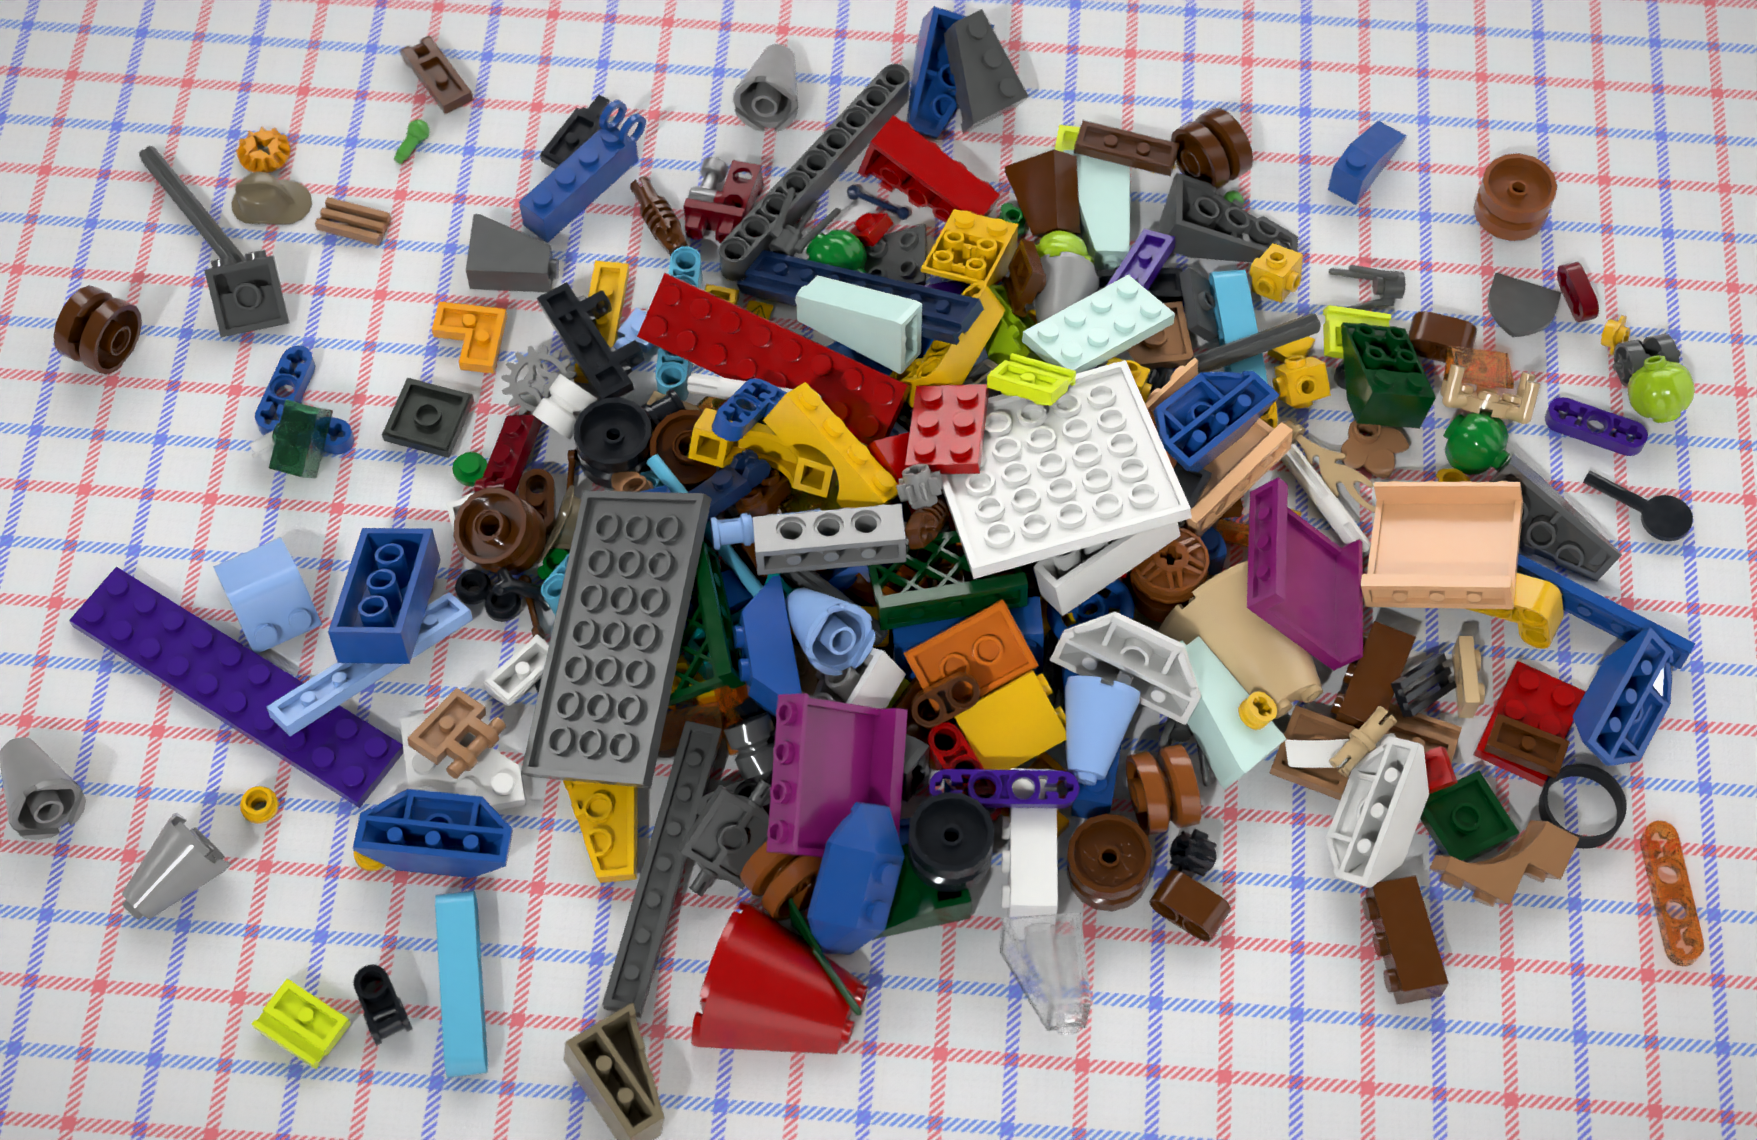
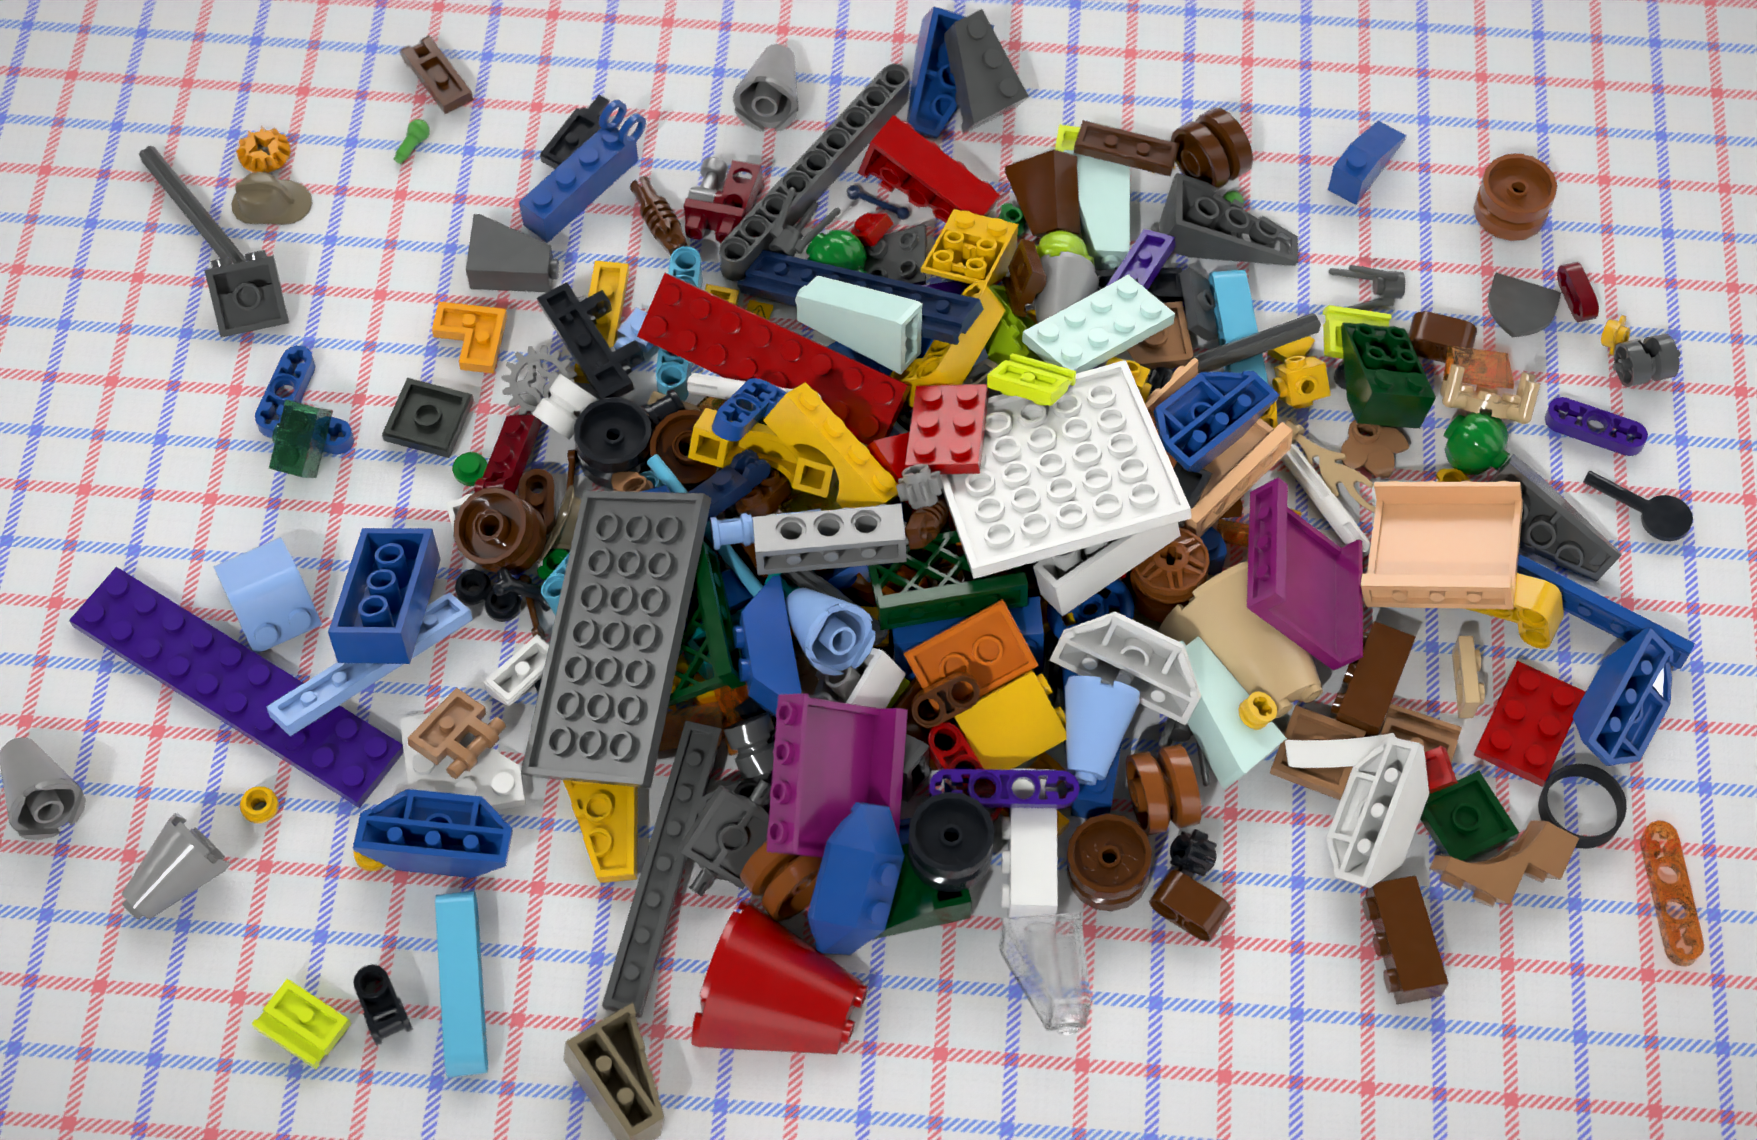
reddish brown wheel [53,285,142,375] -> none
white plate [249,430,283,461] -> none
medium nougat tile [315,197,391,246] -> none
dark green piece [788,898,862,1016] -> none
yellow brick [1249,243,1303,303] -> none
tan pin [1329,706,1397,777] -> none
black tile [1391,653,1457,718] -> none
reddish brown plate [1484,713,1570,779] -> none
lime plant [1627,355,1695,423] -> none

